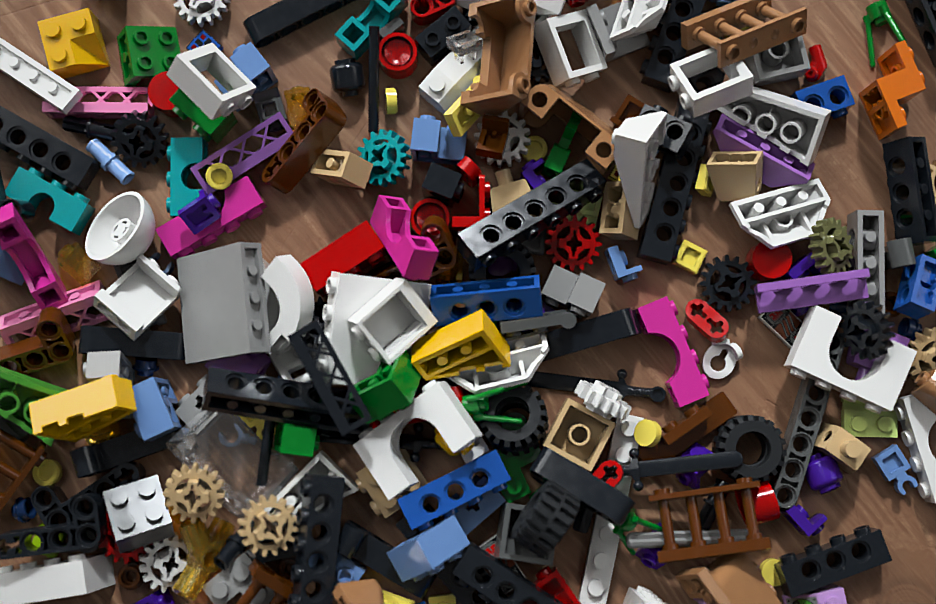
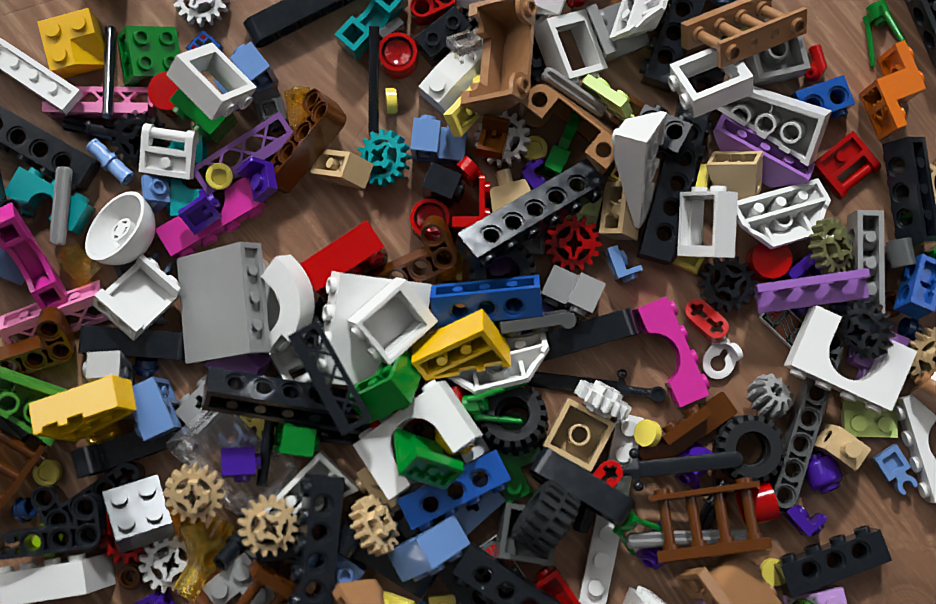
black head [329,58,366,97] -> none
dark pink arch [370,195,439,281] -> none
none -> light grey axle [49,166,73,246]
none -> black bar [102,26,116,119]
none -> white plate [139,123,199,180]
none -> medium blue bracket [141,175,170,214]
none -> dark purple brick [221,446,261,483]
none -> dark purple bracket [237,157,278,203]
none -> tan gear [349,495,400,557]
none -> green bracket [393,429,464,490]
none -> light grey axle [541,67,607,117]
none -> yellowish green plate [581,74,635,122]
none -> white window [677,186,738,258]
none -> light grey gear [746,373,794,420]
none -> red plate [813,131,881,200]

